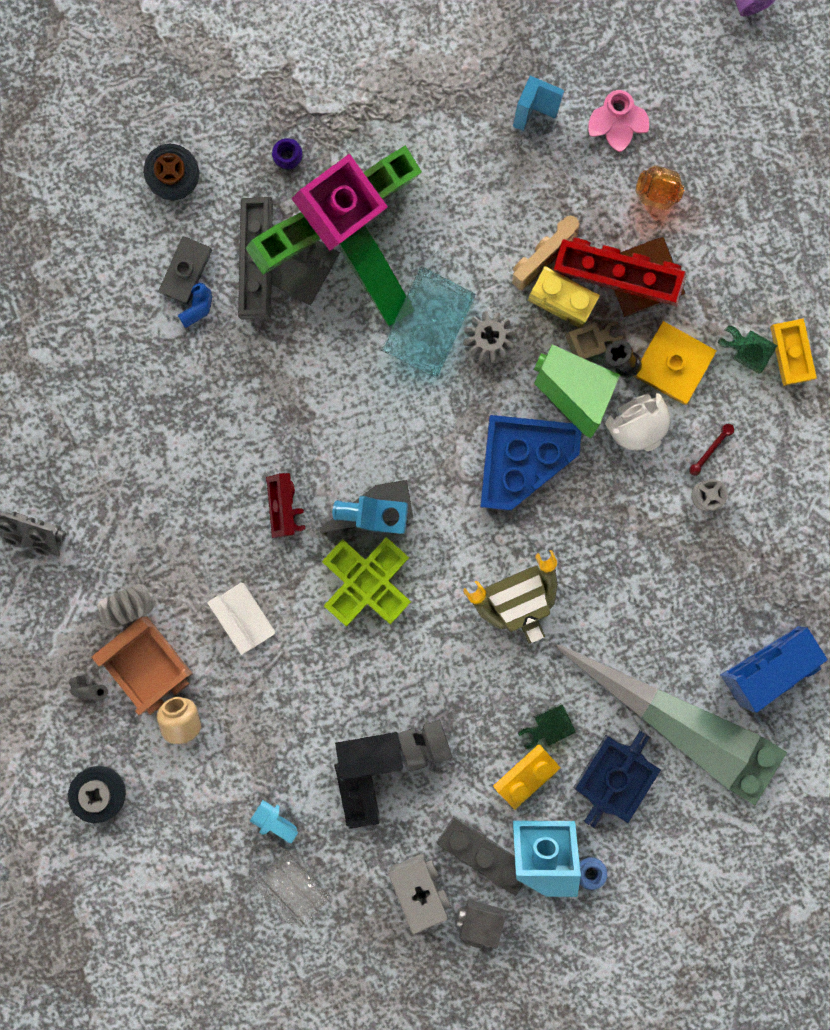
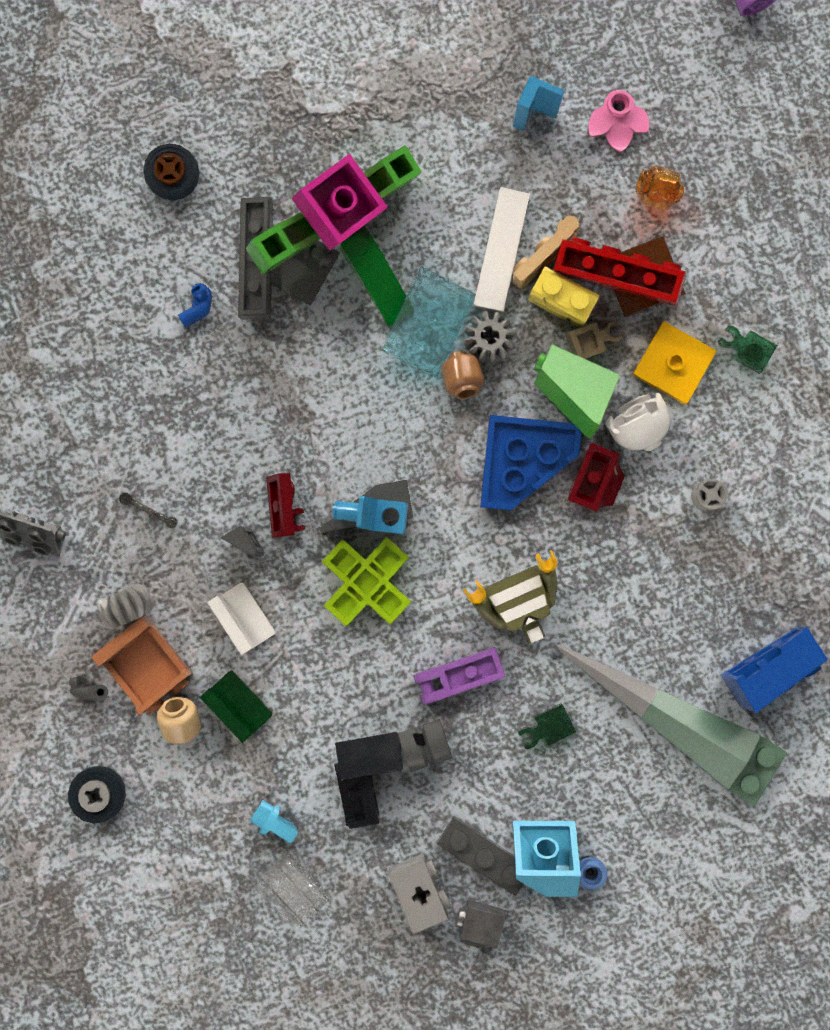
dark grey plate [158,236,212,305] -> none
dark purple plate [272,138,303,170] -> none
yellow plate [493,744,561,810] -> none
dark blue plate [573,730,661,828] -> none
black bush [605,340,642,378] -> none
dark red hinge [689,424,734,476] -> none
yellow plate [770,318,817,386] -> none
none -> clear smoke hinge [119,492,178,528]
none -> dark green panel [200,670,273,744]
none -> dark grey slope [221,526,265,557]
none -> medium lavender plate [413,647,506,705]
none -> medium nougat head [441,351,484,399]
none -> white tile [473,187,530,314]
none -> dark red slope [566,442,625,512]

